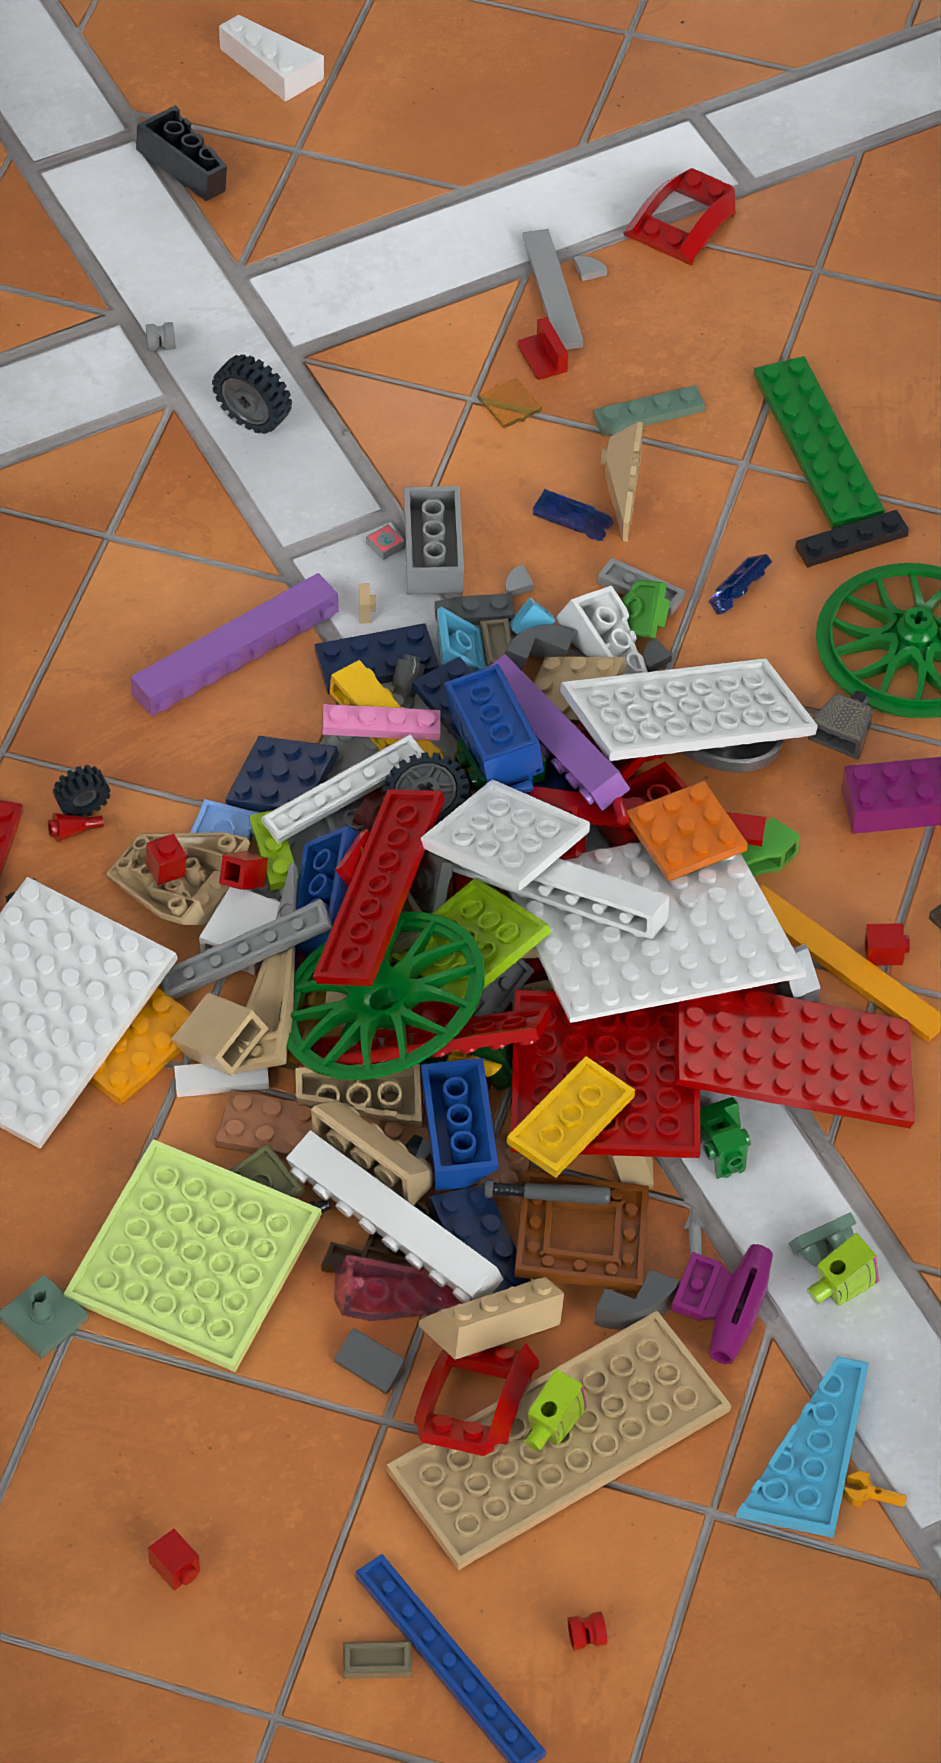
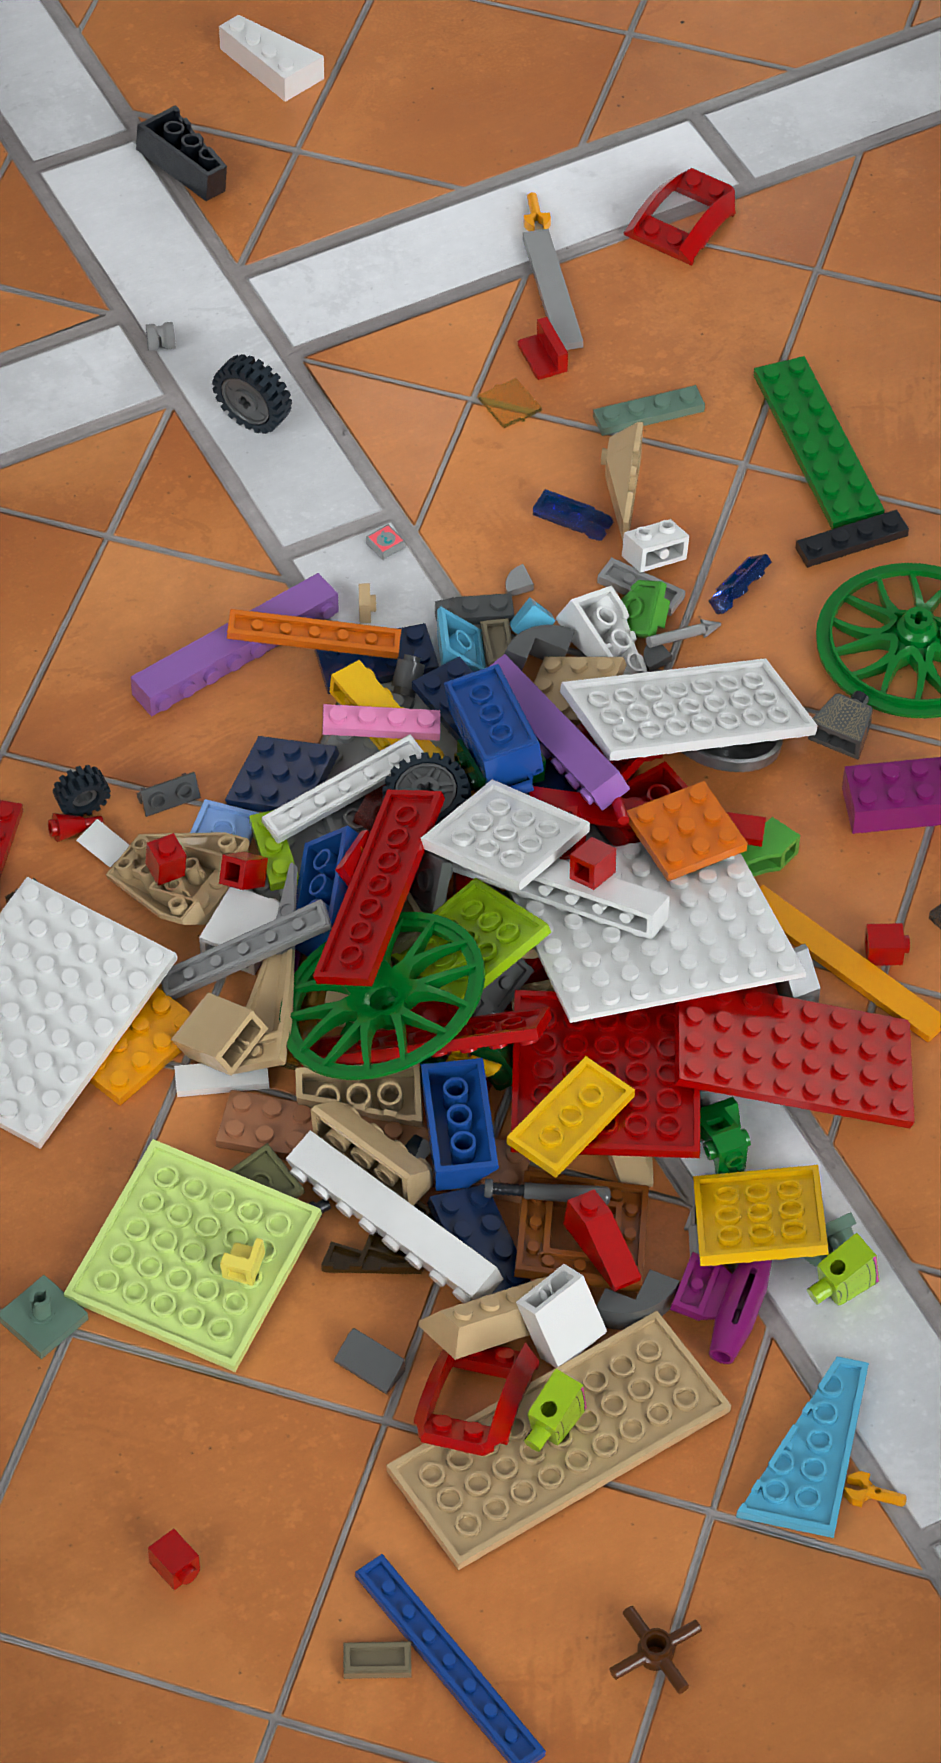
clear pink wedge [334,1255,463,1321] -> none
light grey brick [404,486,464,594] -> none
red wheel [567,1611,608,1651] -> none
light grey tile [573,256,607,281] -> none
none -> white sticker [76,819,130,867]
none -> dark grey hinge [137,772,201,817]
none -> light yellow panel [220,1238,265,1286]
none -> orange plate [227,609,401,659]
none -> white brick [516,1264,607,1368]
none -> light orange bar [523,192,551,231]
none -> red slope [563,1189,642,1292]
none -> red brick [569,837,616,890]
none -> reddish brown bar [609,1606,702,1694]
none -> white brick [621,519,689,573]
none -> light grey piece [646,619,721,648]
none -> yellow plate [693,1165,829,1266]

